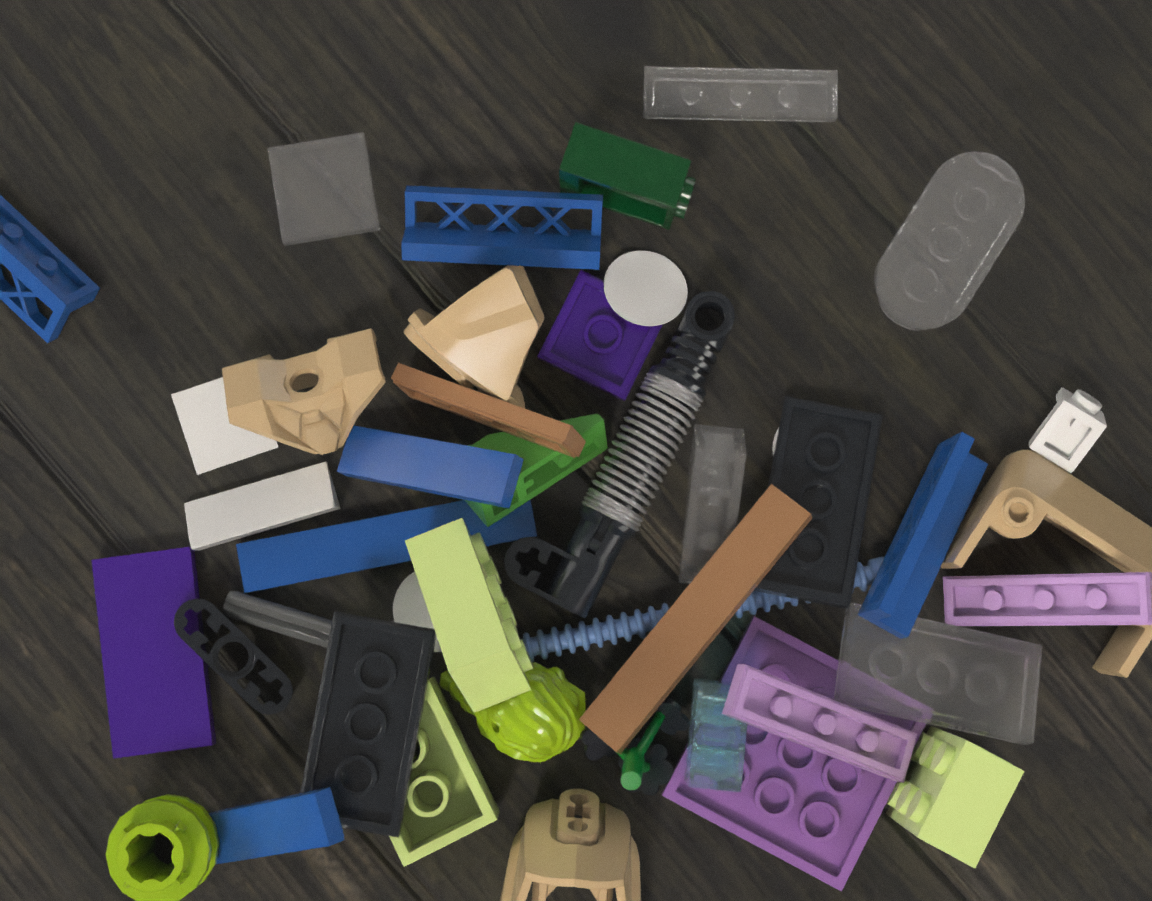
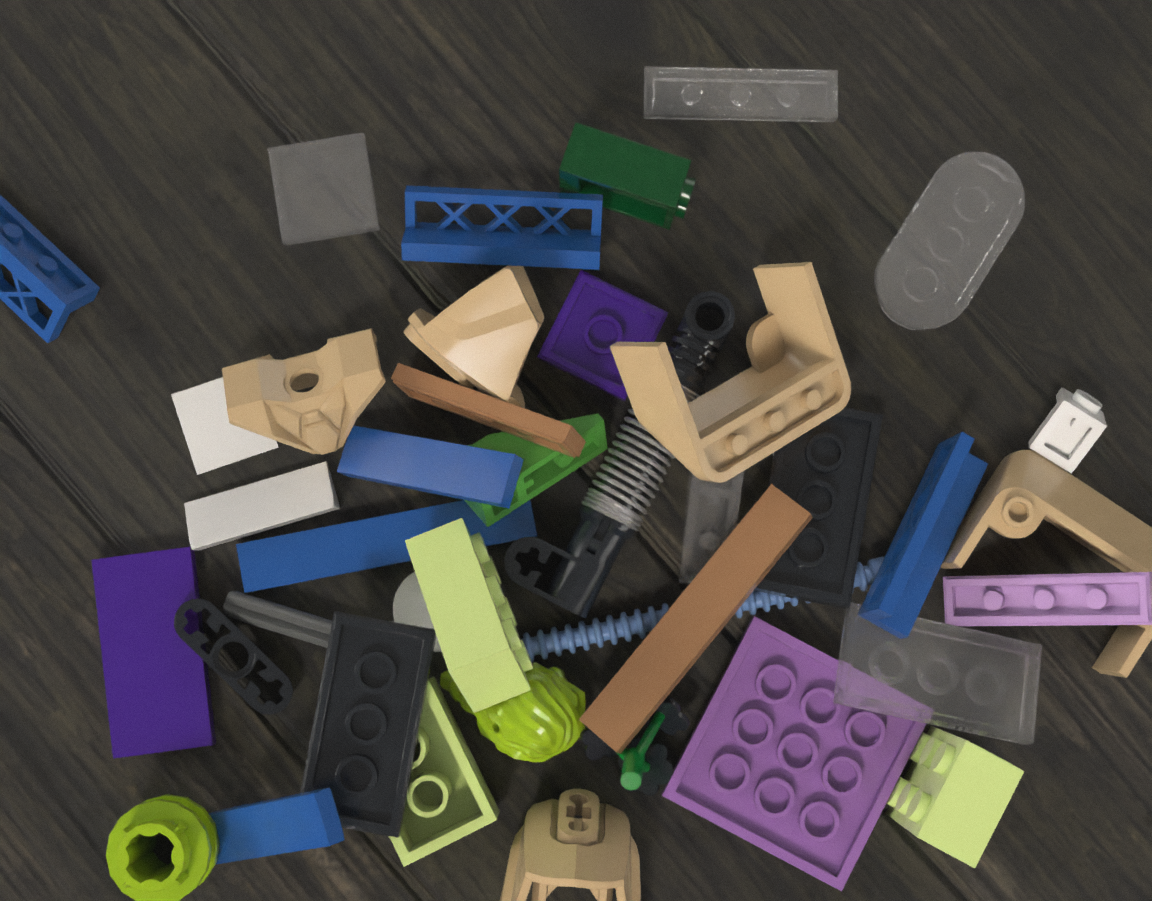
white sticker [604,251,688,326] -> none
clear light blue brick [684,678,747,792] -> none
lavender tile [722,664,918,783] -> none
none -> tan windscreen [610,262,851,483]

